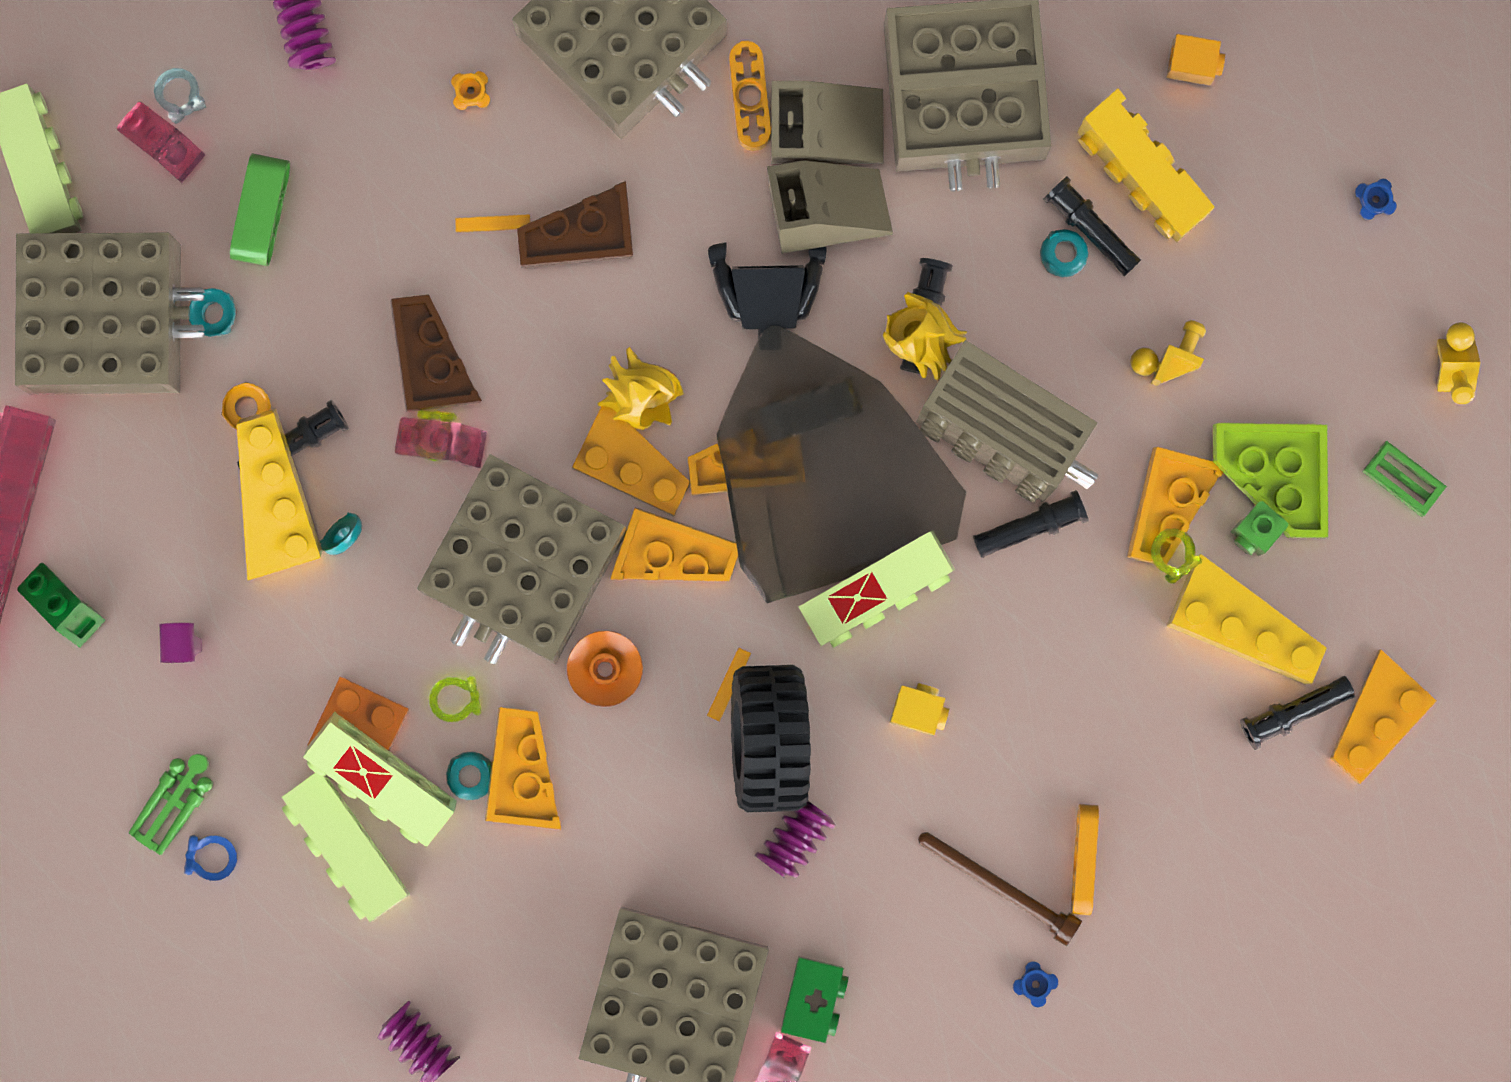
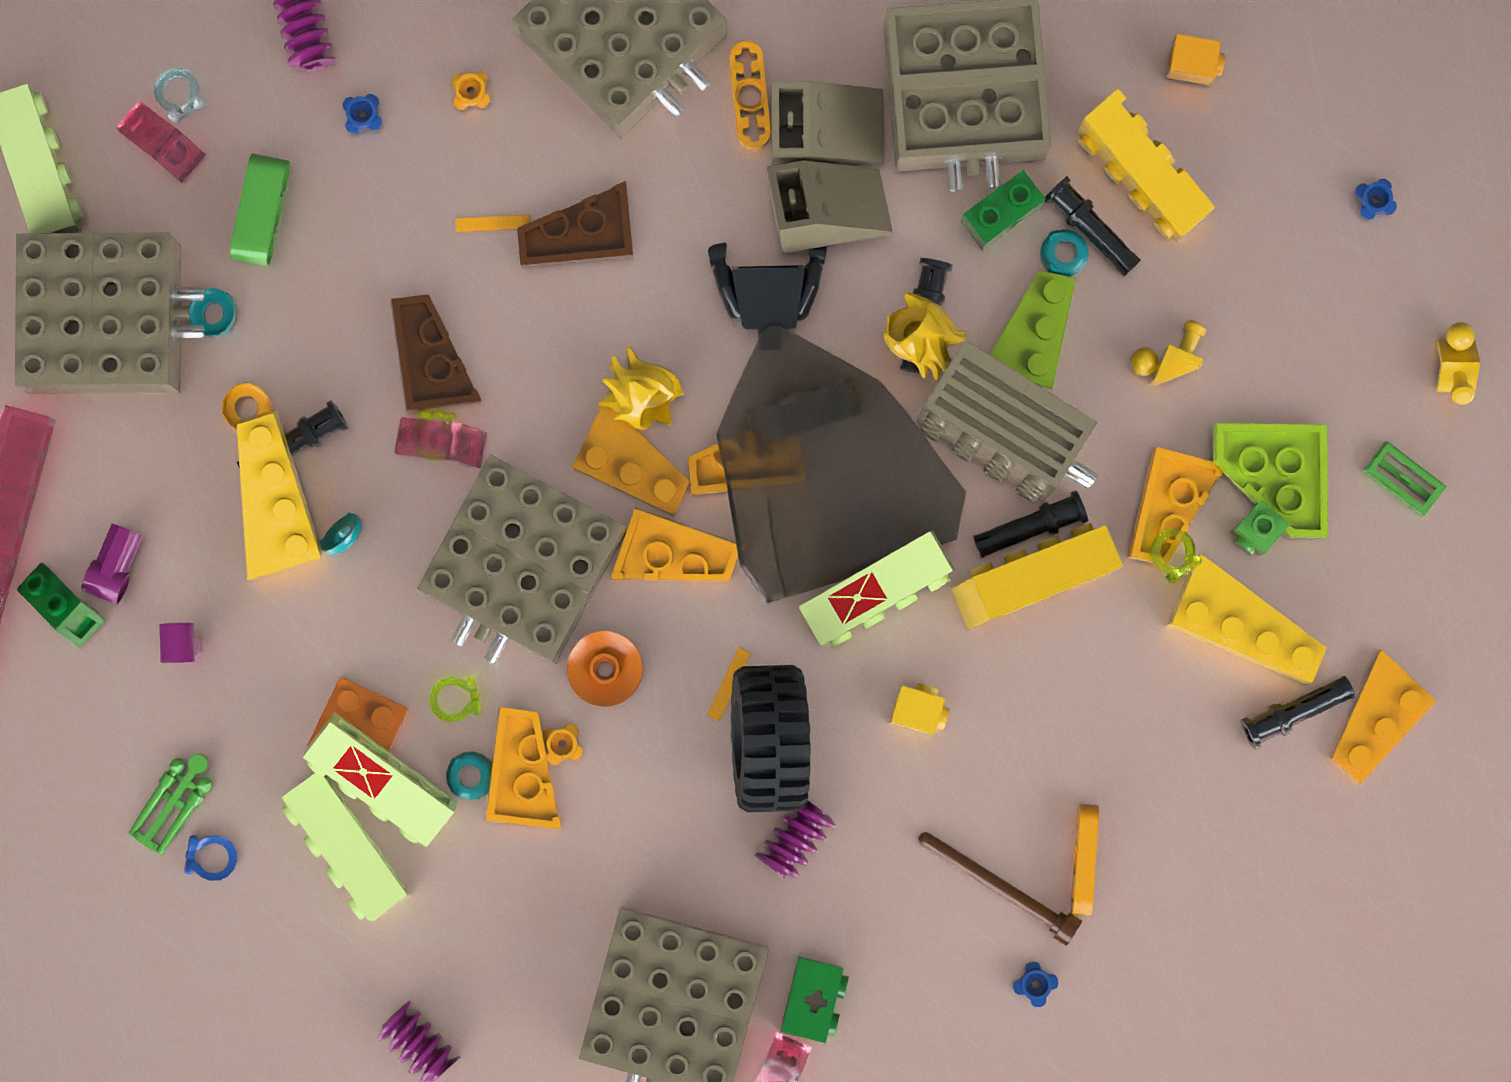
none -> magenta piece [81,523,143,605]
none -> blue plate [342,94,382,134]
none -> light orange plate [542,724,583,765]
none -> yellow wedge [951,523,1123,631]
none -> green brick [960,169,1046,251]
none -> lime wing [989,270,1076,389]

